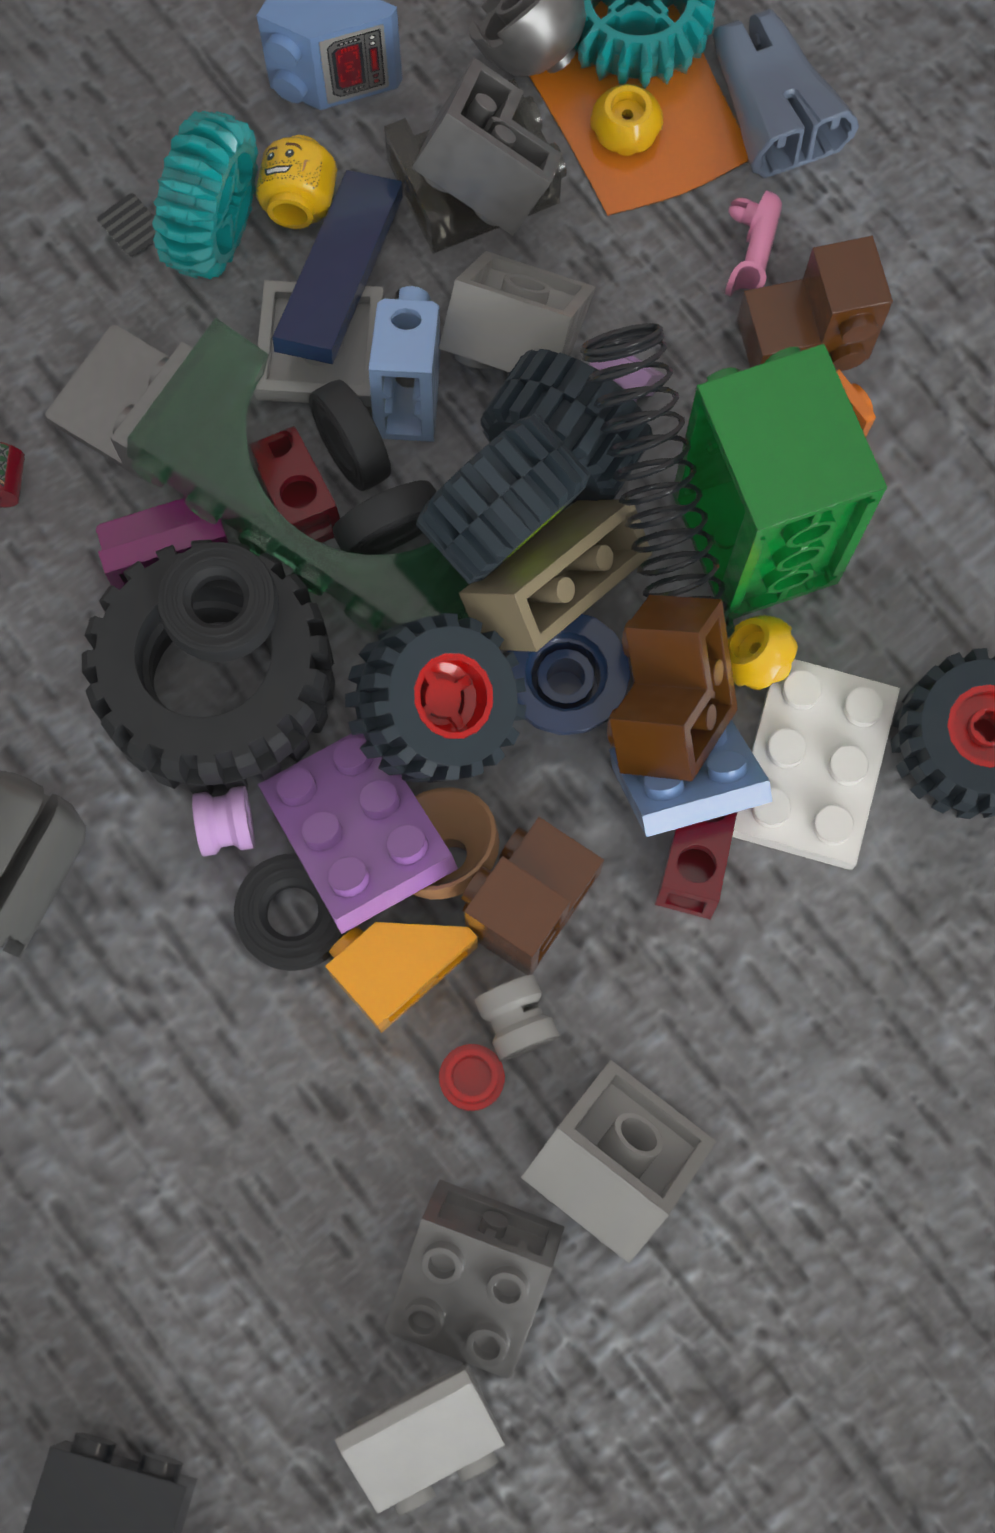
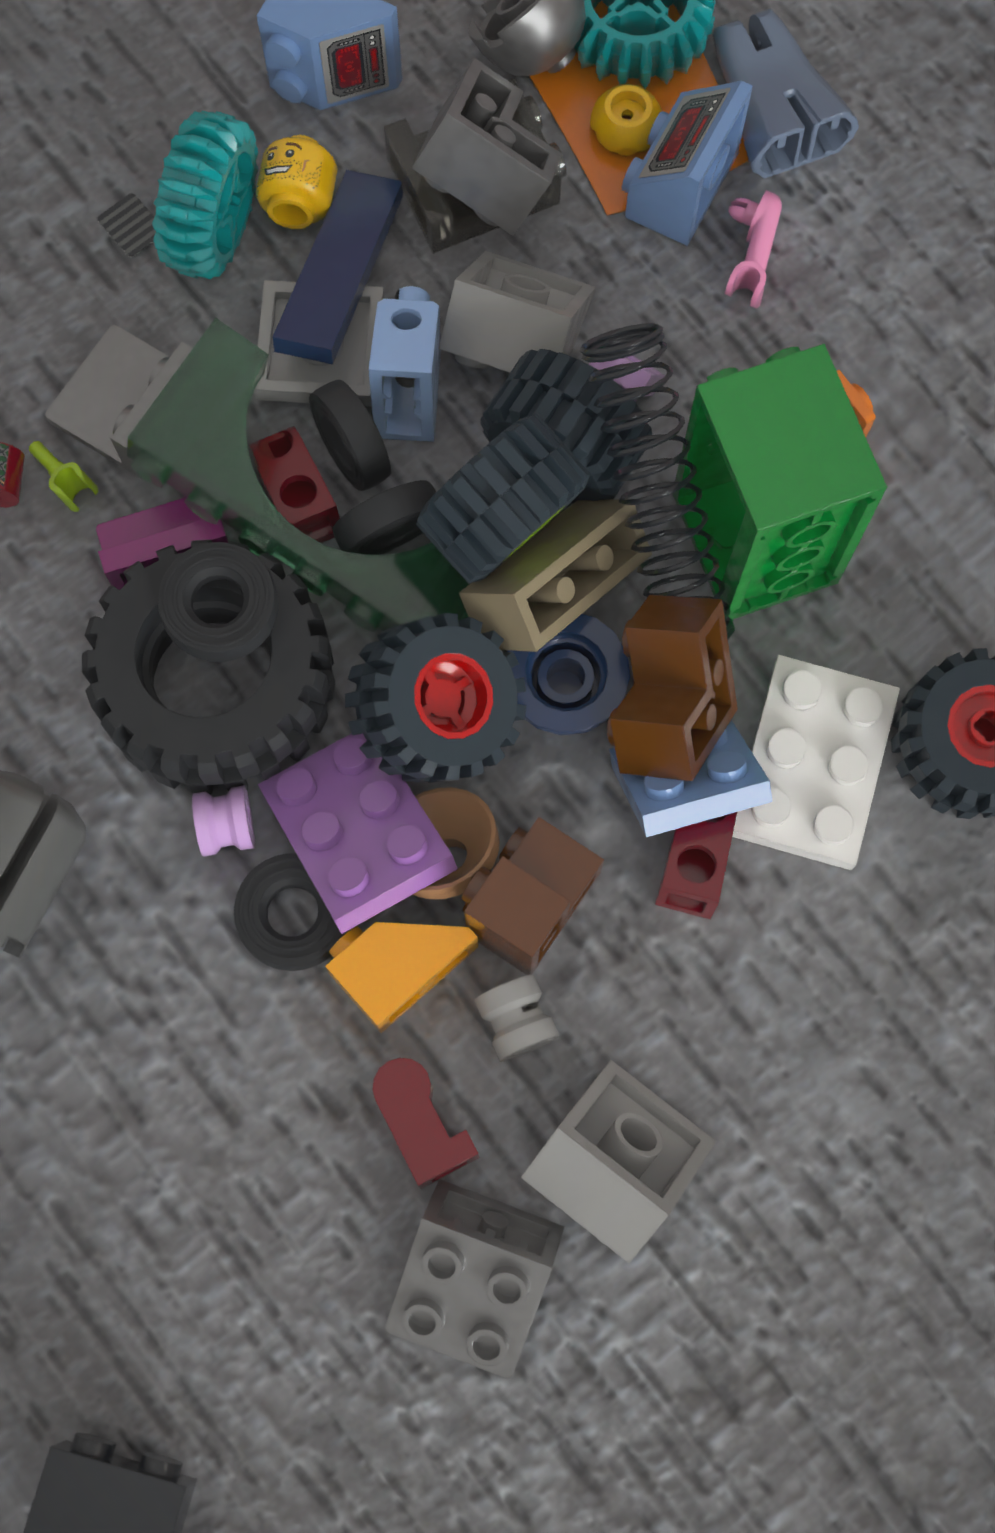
light grey slope [334,1363,505,1516] -> none
red plate [439,1044,505,1111] -> none
yellow plate [728,615,798,690] -> none
reddish brown brick [737,235,893,371] -> none
none -> lime hand [29,441,99,512]
none -> dark red leg [372,1058,480,1189]
none -> medium blue slope [622,81,753,246]

